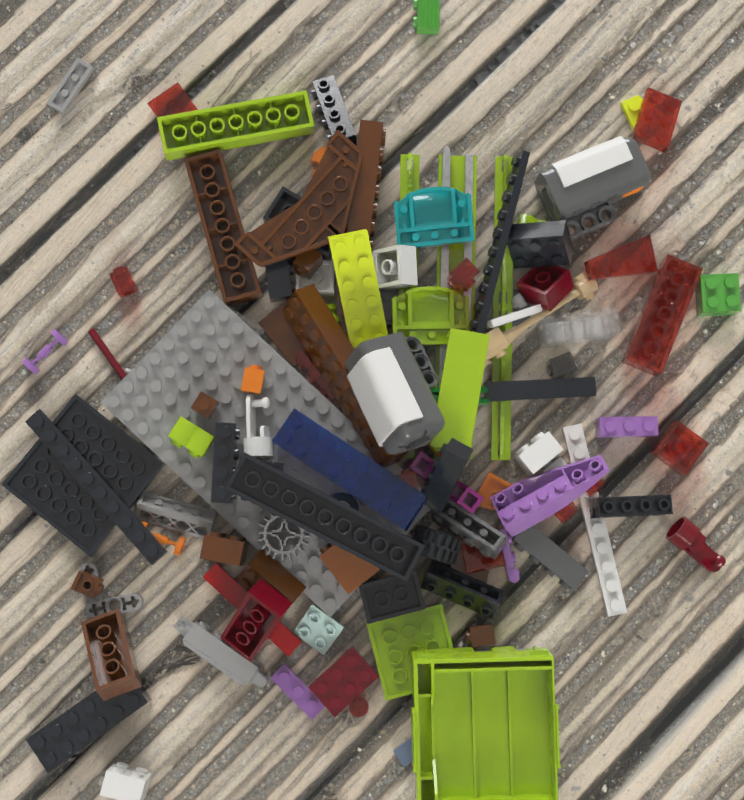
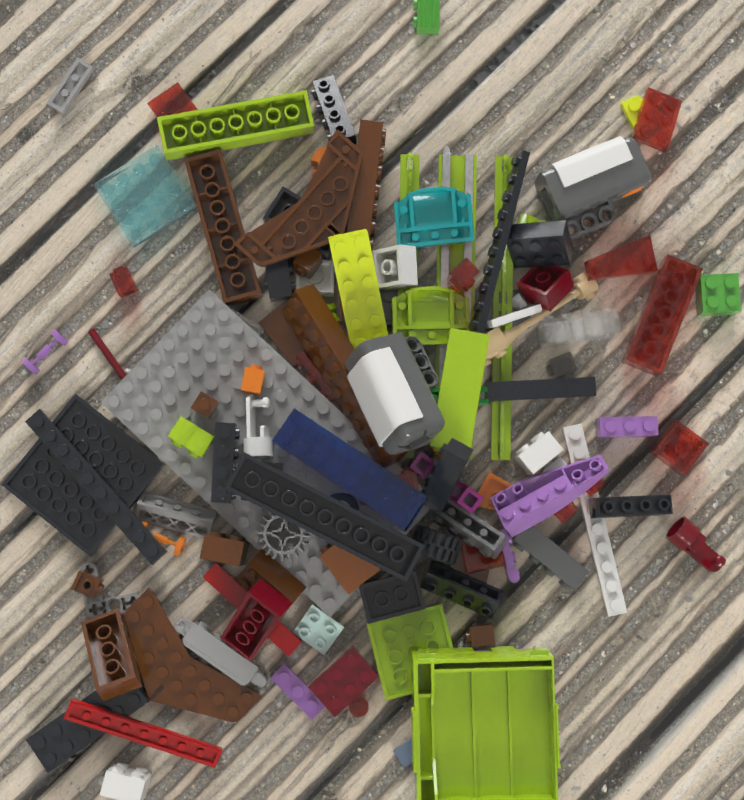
none -> red tile [64,698,223,768]
none -> clear light blue plate [93,145,197,248]
none -> reddish brown wing [124,588,261,722]

